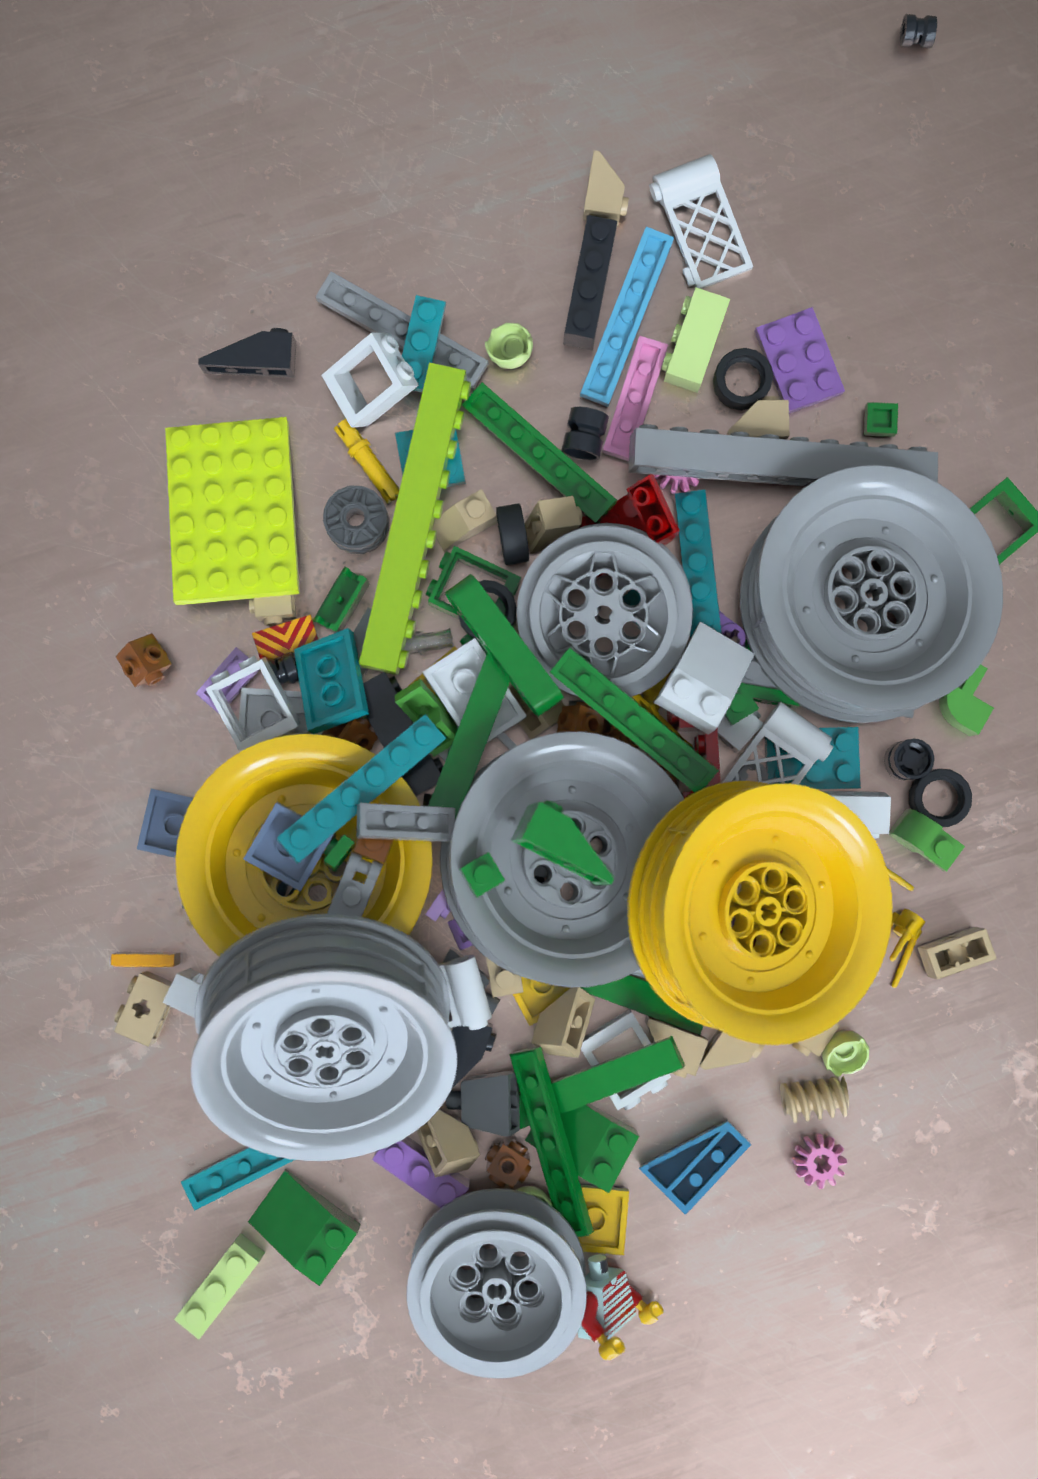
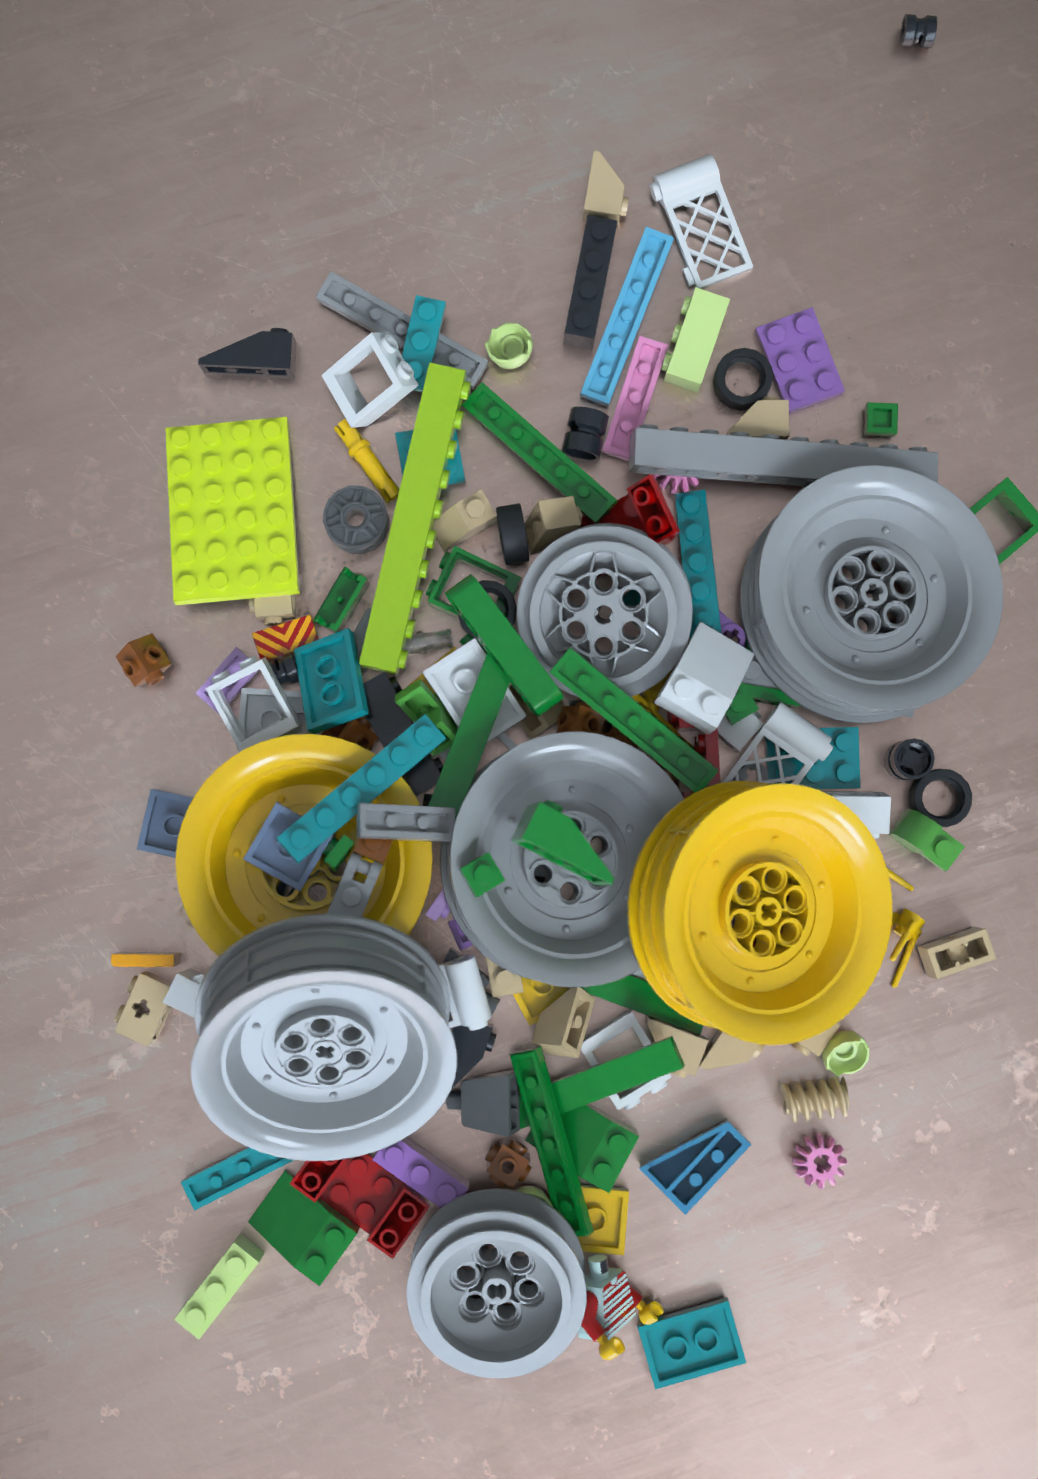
tan slope [417,1110,480,1178] -> none
bright green brick [939,665,994,737] -> none
none -> red slope [290,1153,430,1259]
none -> teal plate [637,1297,746,1390]

